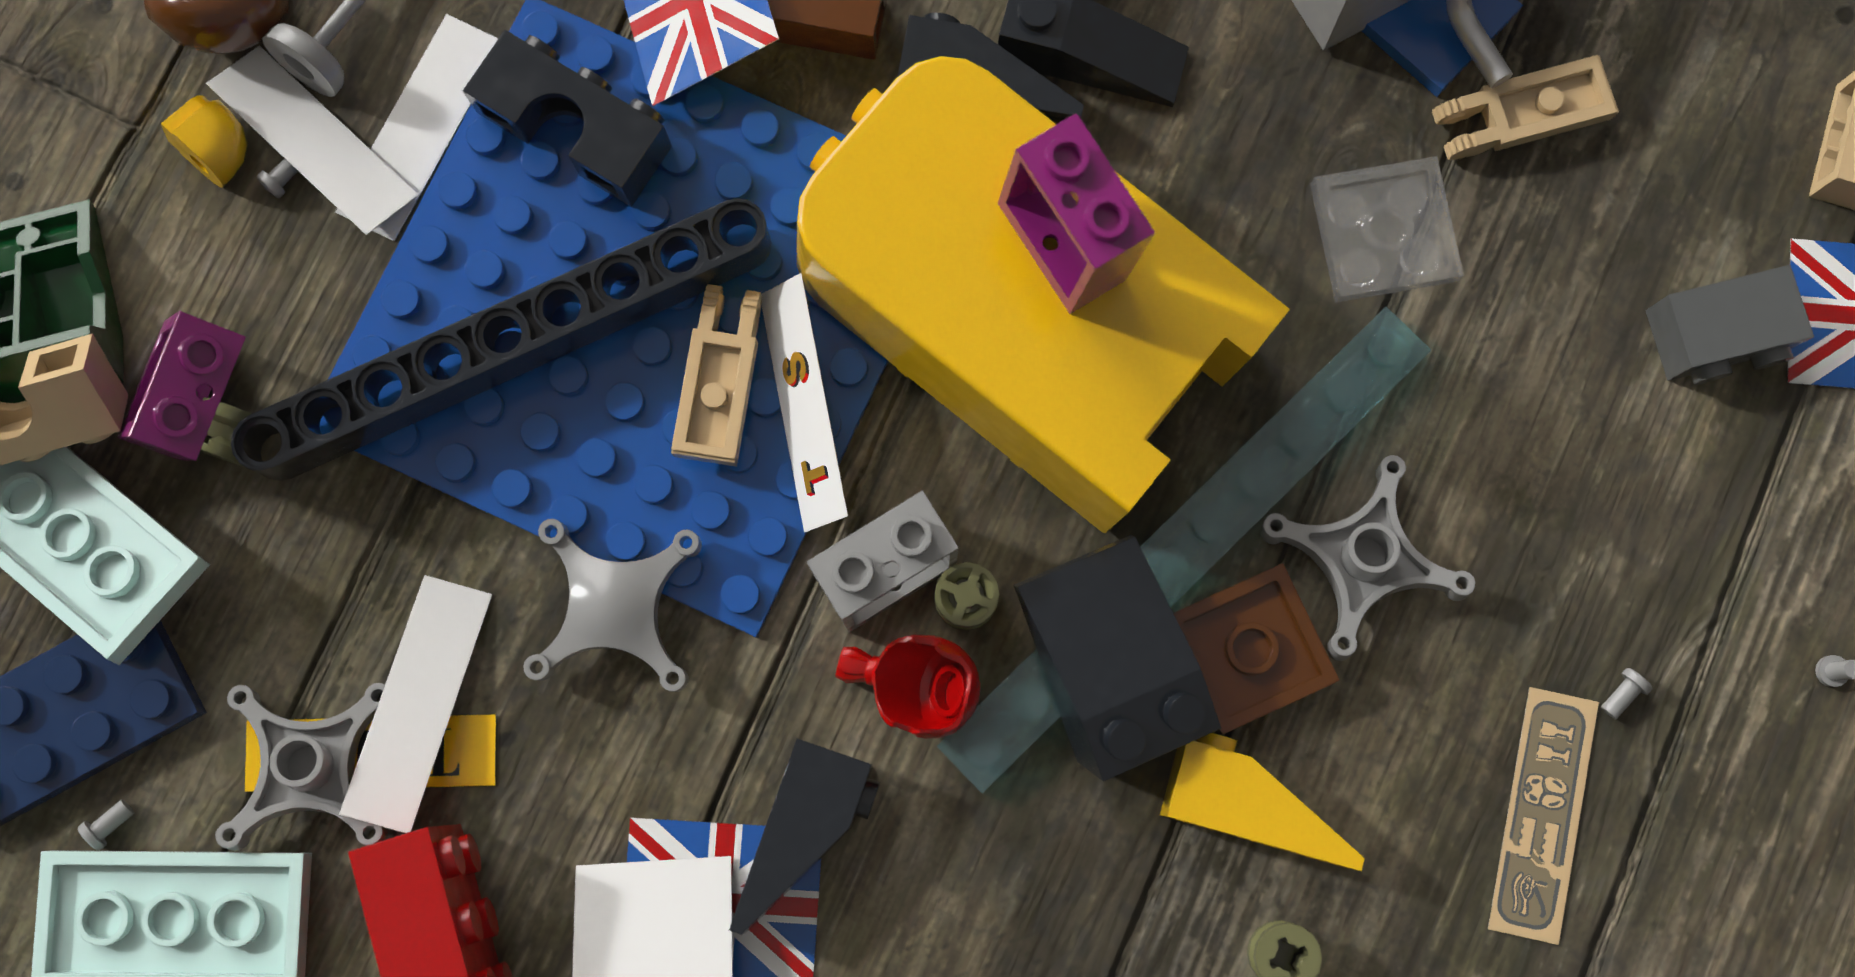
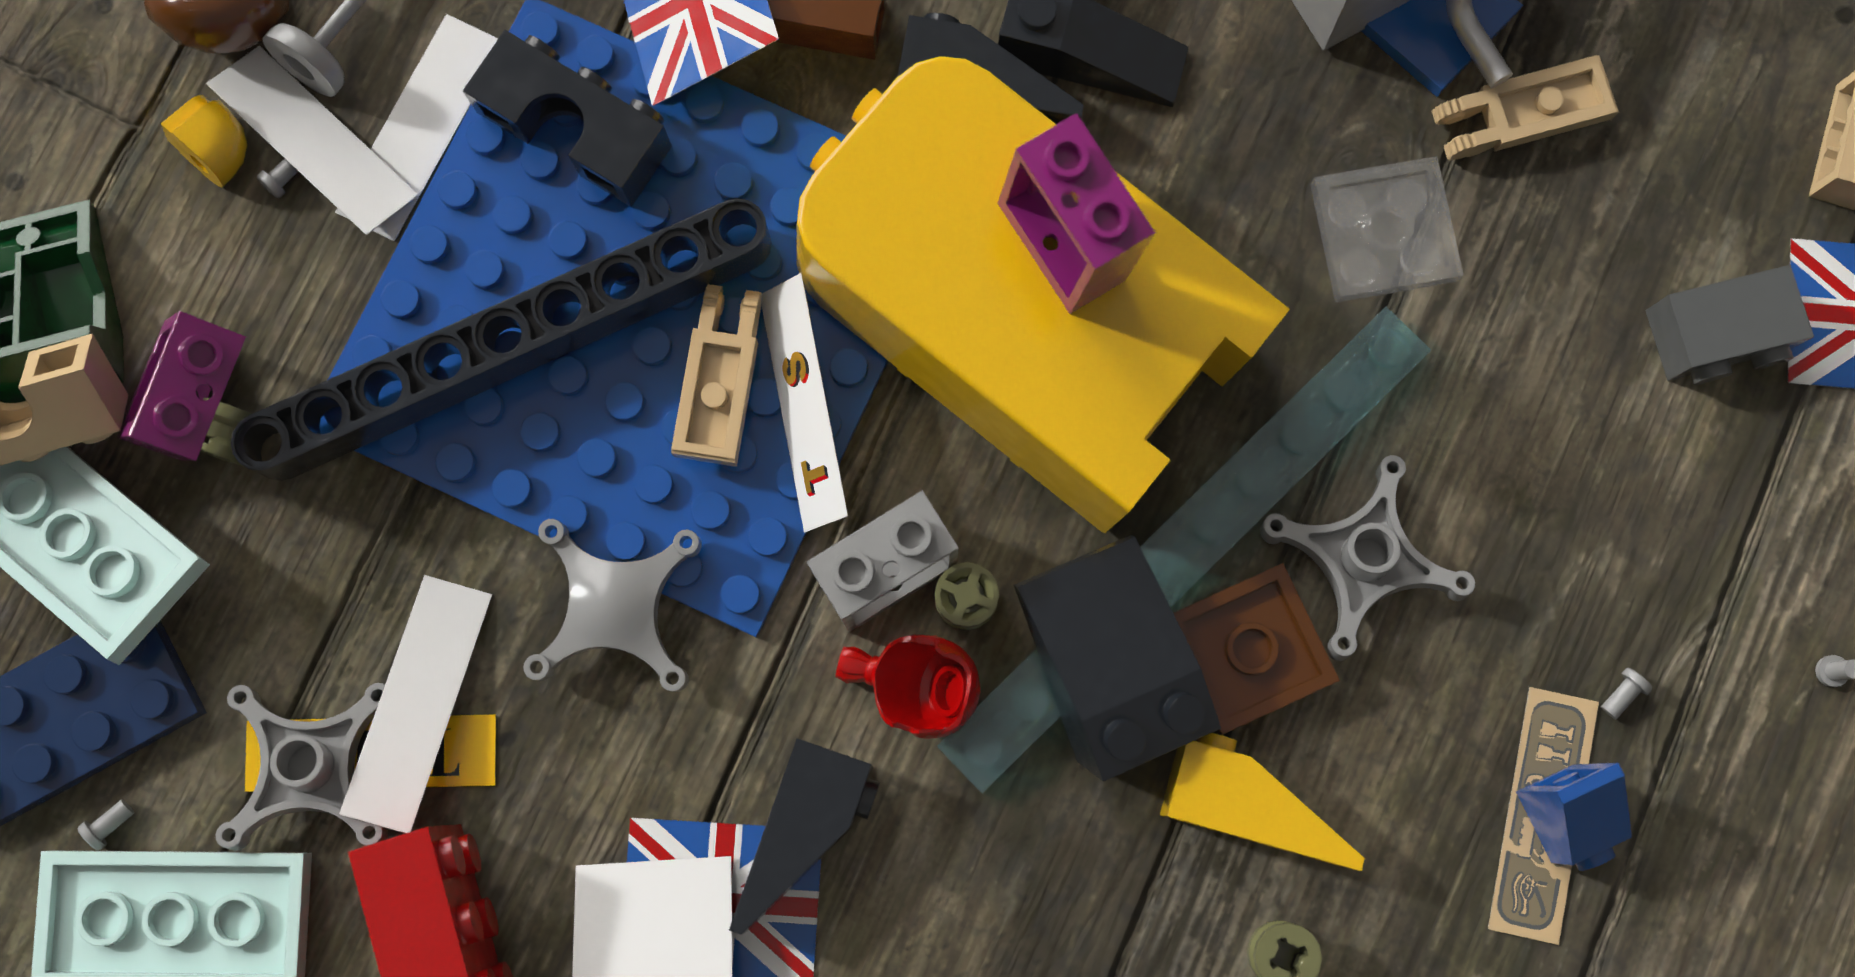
none -> blue slope [1516,763,1632,871]

